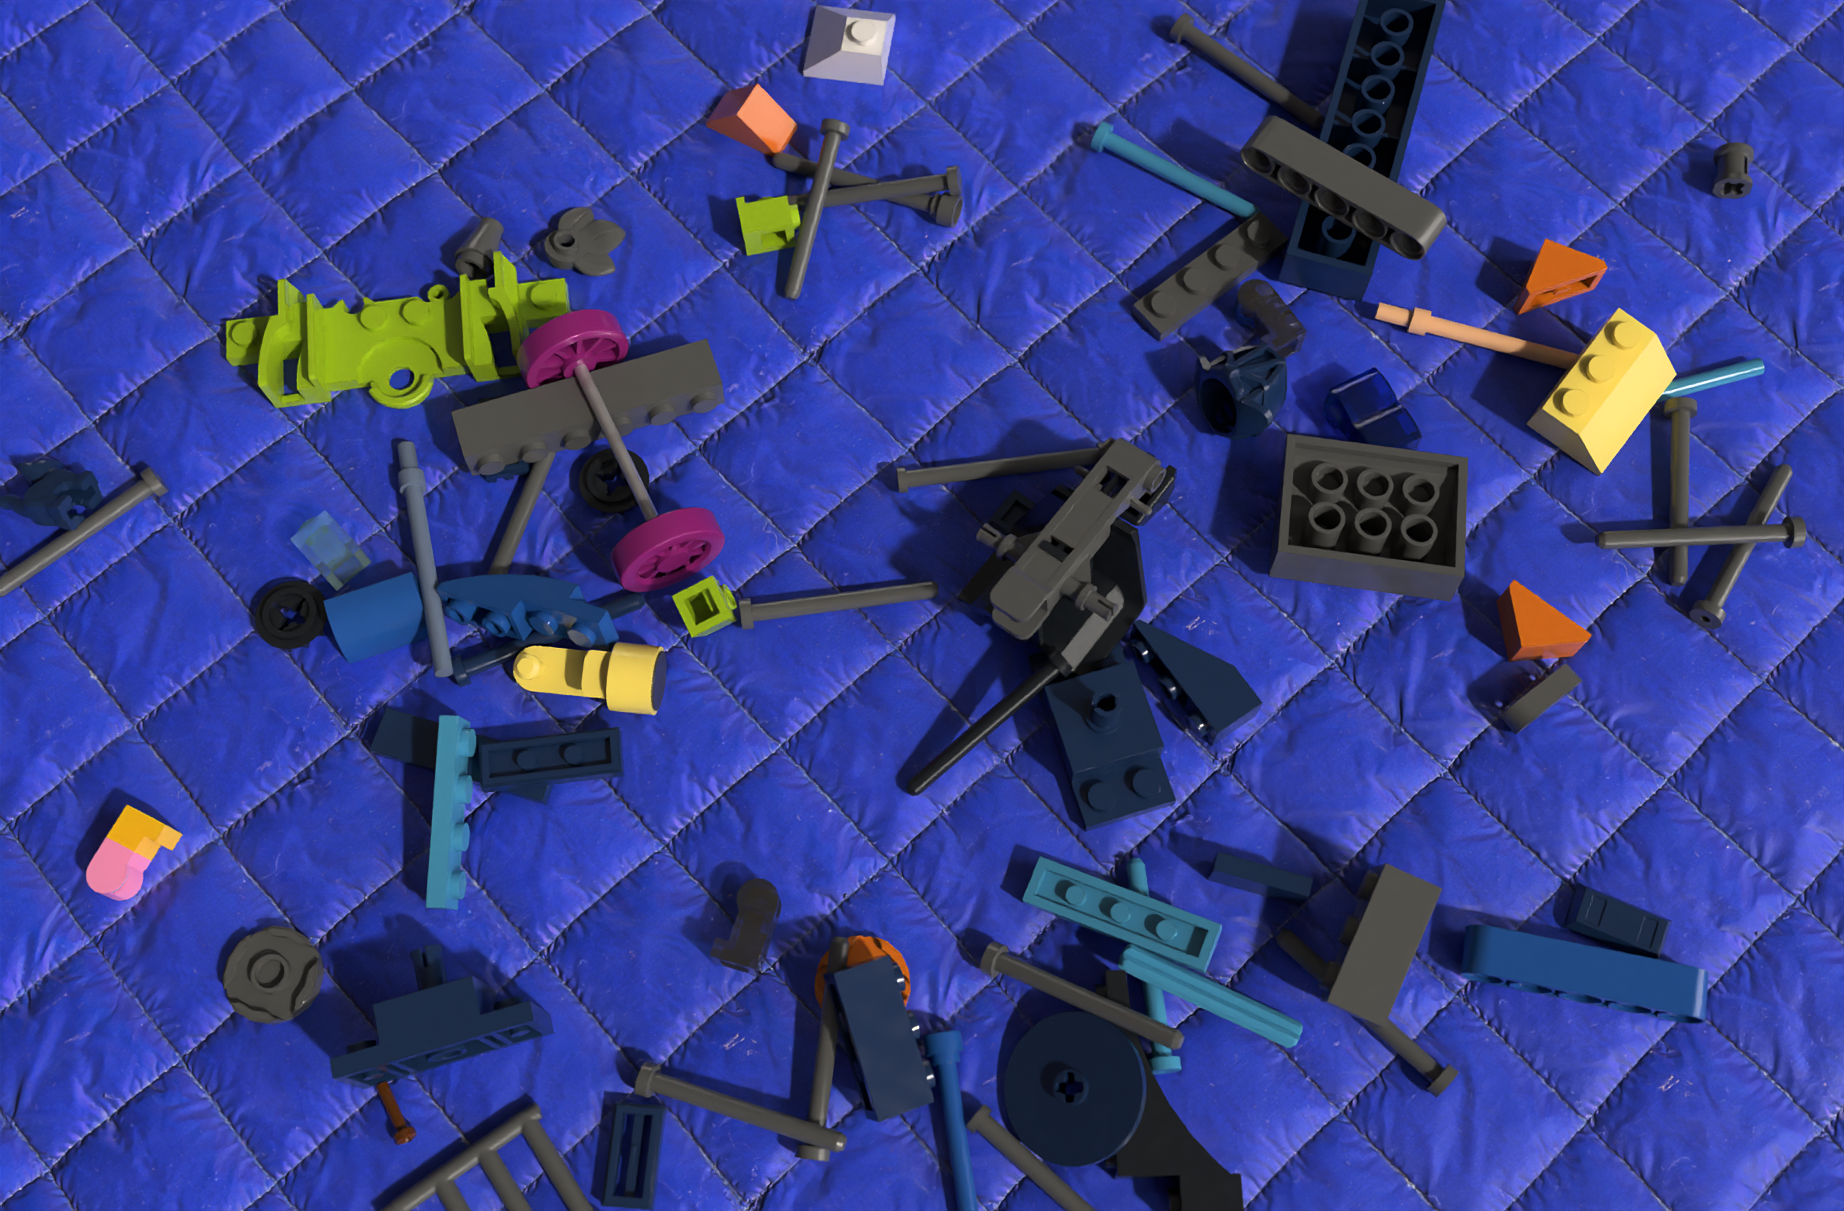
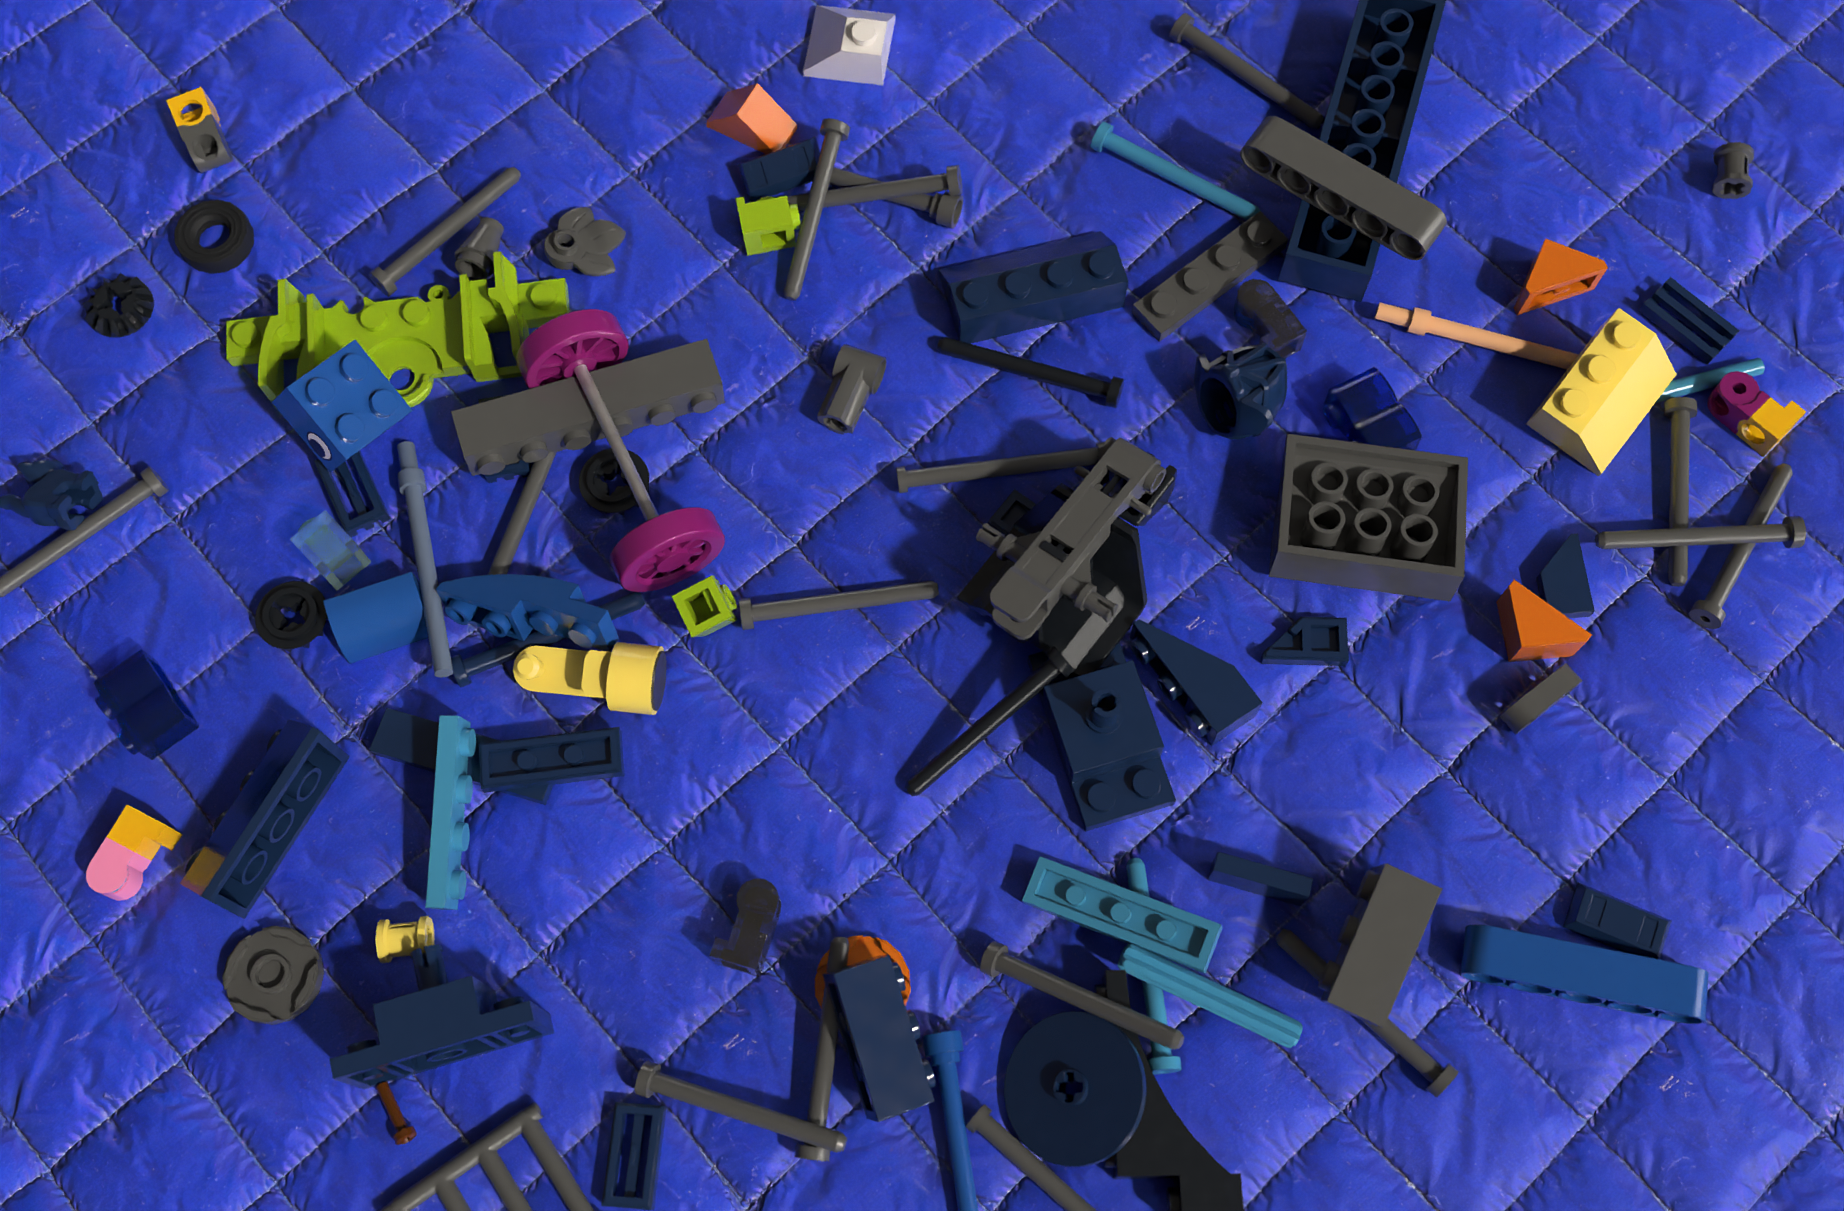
none -> black gear [82,273,154,338]
none -> clear blue brick [94,649,199,760]
none -> dark grey leg [166,87,233,173]
none -> black tyre [175,200,254,274]
none -> dark blue slope [180,719,350,919]
none -> blue brick [272,340,413,473]
none -> dark blue tile [314,451,391,538]
none -> dark grey bar [369,167,521,297]
none -> light yellow bush [376,916,435,963]
none -> dark blue tile [738,137,820,202]
none -> dark grey piece [817,344,887,435]
none -> black bar [937,337,1124,408]
none -> dark blue slope [939,231,1128,344]
none -> dark blue tile [1261,617,1349,666]
none -> dark blue tile [1536,533,1595,618]
none -> dark blue tile [1639,277,1739,365]
none -> leg [1707,371,1806,457]

